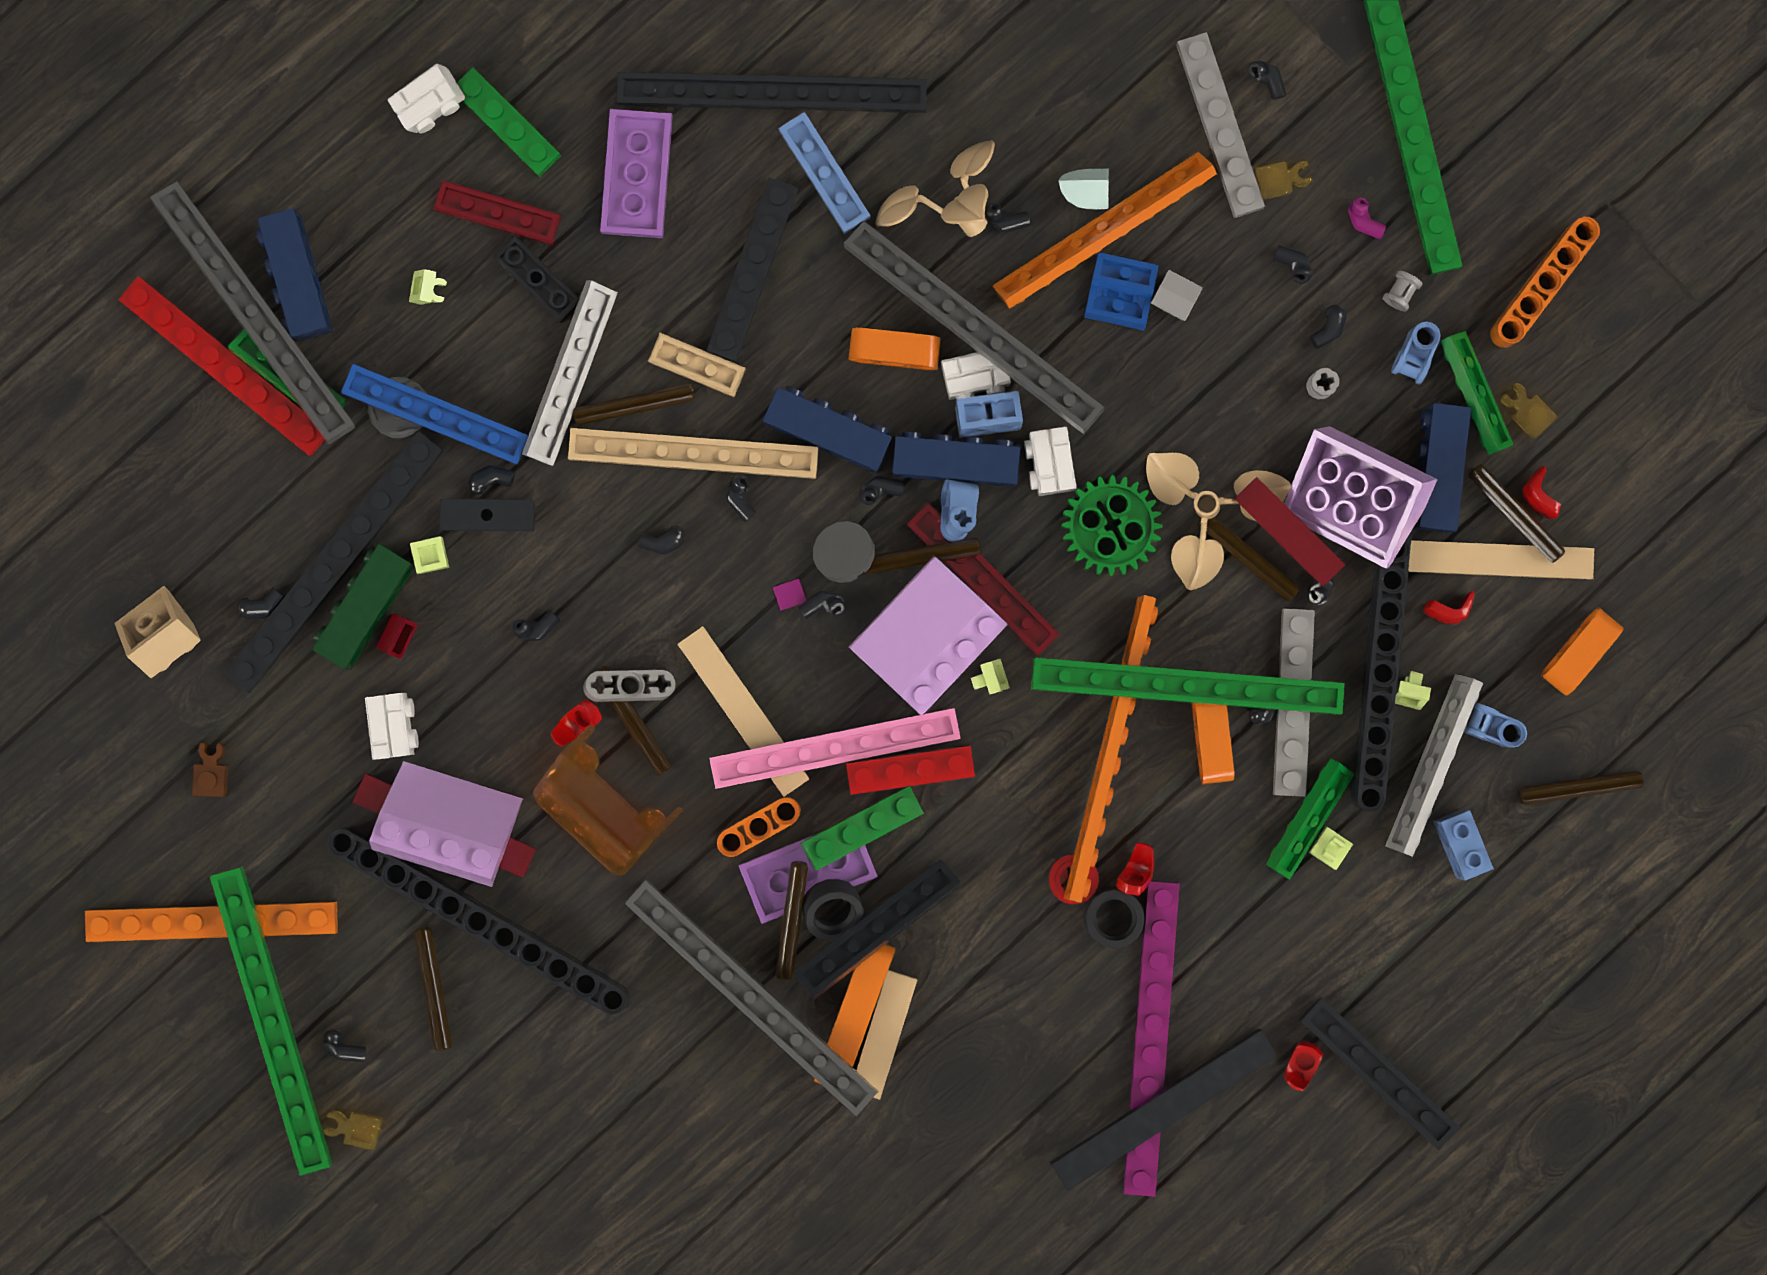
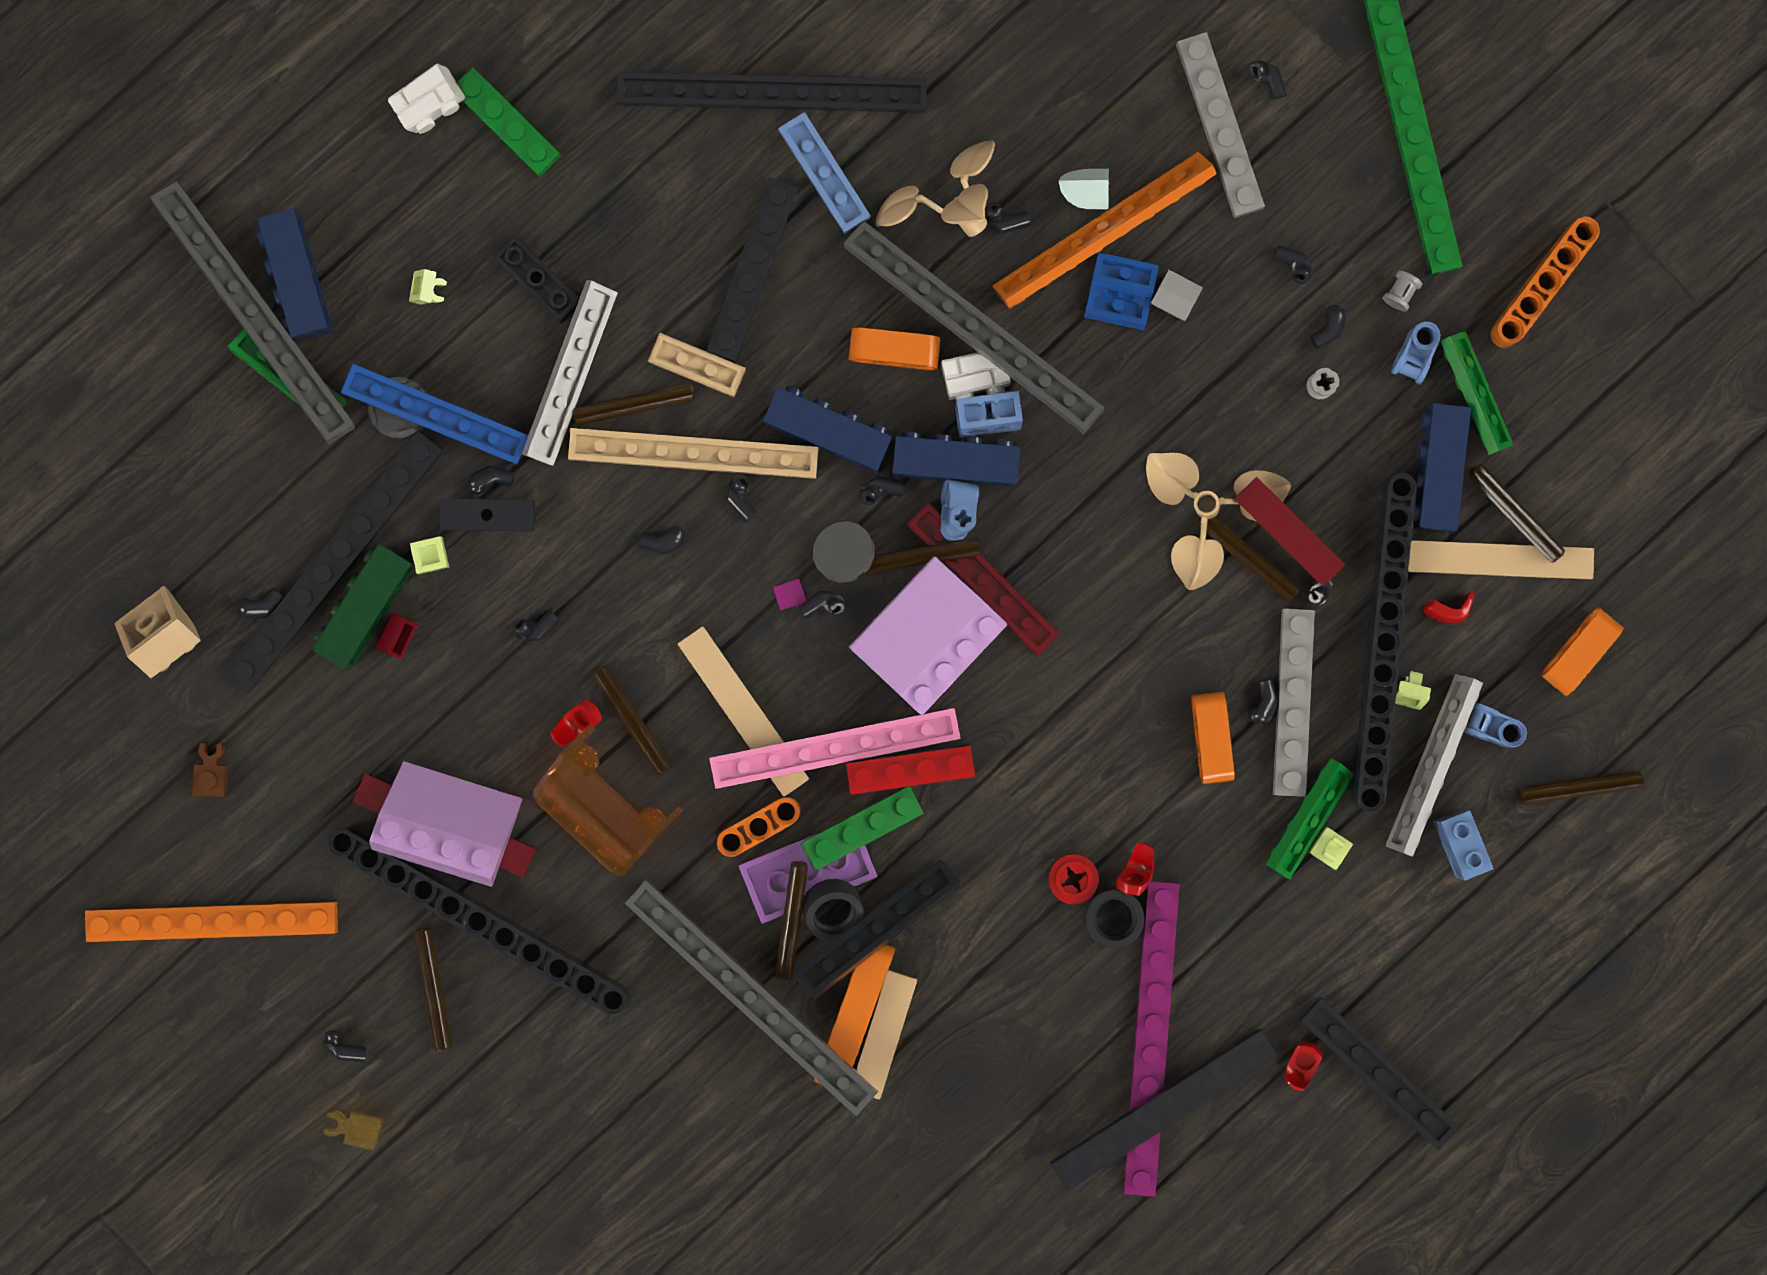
red plate [118,276,325,457] -> none
green plate [210,866,333,1176] -> none
white brick [365,693,419,760] -> none
dark red tile [433,180,562,246] -> none
light grey beam [583,670,676,702] -> none
medium lavender plate [600,109,673,238] -> none
yellowish green tile [971,659,1010,694] -> none
white brick [1024,427,1076,496] -> none
green plate [1031,658,1344,715] -> none
green gear [1061,475,1163,577] -> none
orange plate [1063,595,1158,903] -> none
clear yellow plate [1254,161,1313,200] -> none
lavender slope [1284,426,1437,569] -> none
magenta arm [1348,197,1386,239] -> none
clear yellow plate [1500,383,1558,439] -> none
red hair [1522,466,1561,519] -> none

